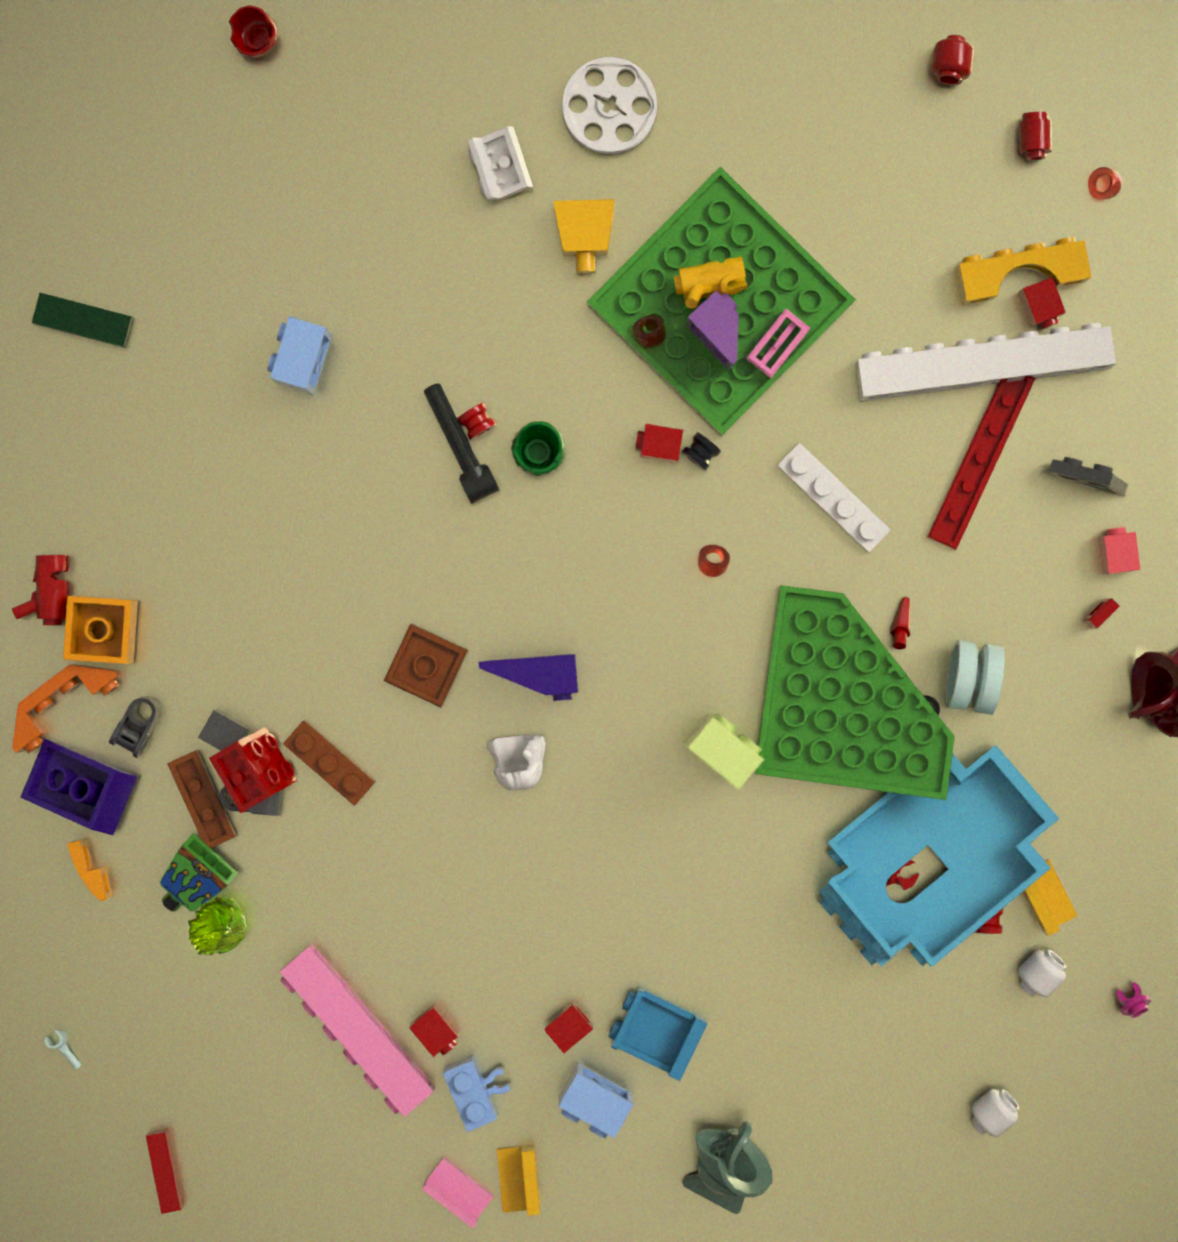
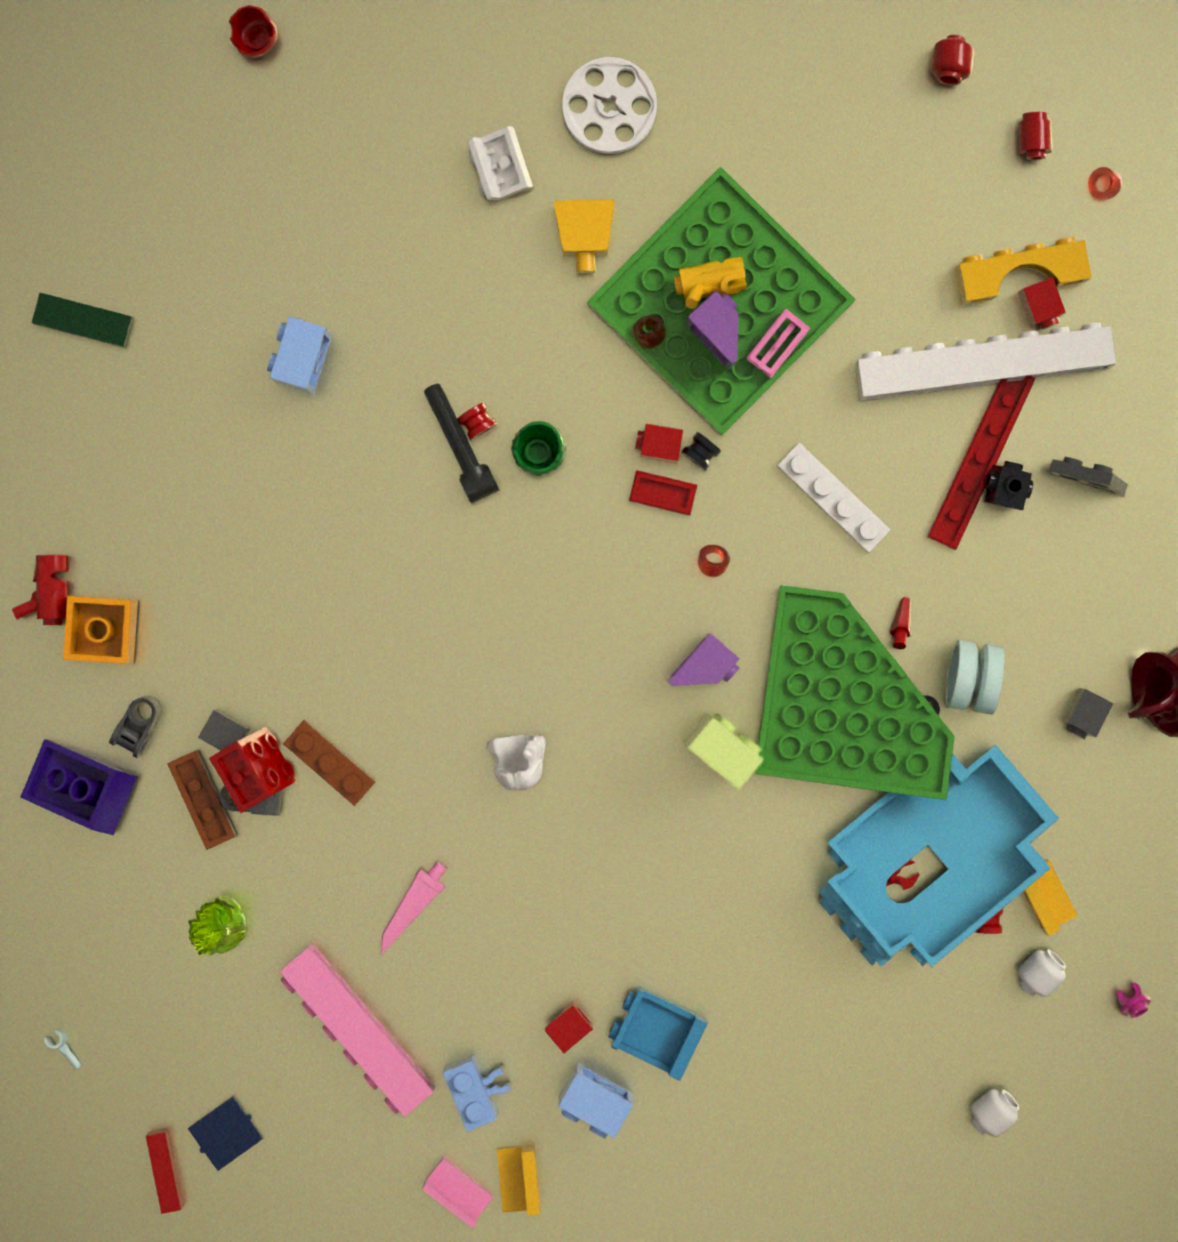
orange slope [12,664,123,754] -> none
light orange slope [67,838,112,901] -> none
torso [160,833,238,912] -> none
dark orange plate [384,623,468,708] -> none
red brick [409,1003,459,1057] -> none
dark purple slope [478,654,578,701] -> none
sand green helmet [682,1121,772,1214] -> none
red tile [1084,598,1120,629] -> none
coral brick [1098,527,1141,574] -> none
none -> dark blue piece [188,1095,263,1171]
none -> bright pink bar [381,861,447,955]
none -> red tile [629,470,698,516]
none -> medium lavender slope [667,633,740,686]
none -> black brick [984,461,1033,511]
none -> dark grey brick [1062,688,1114,740]

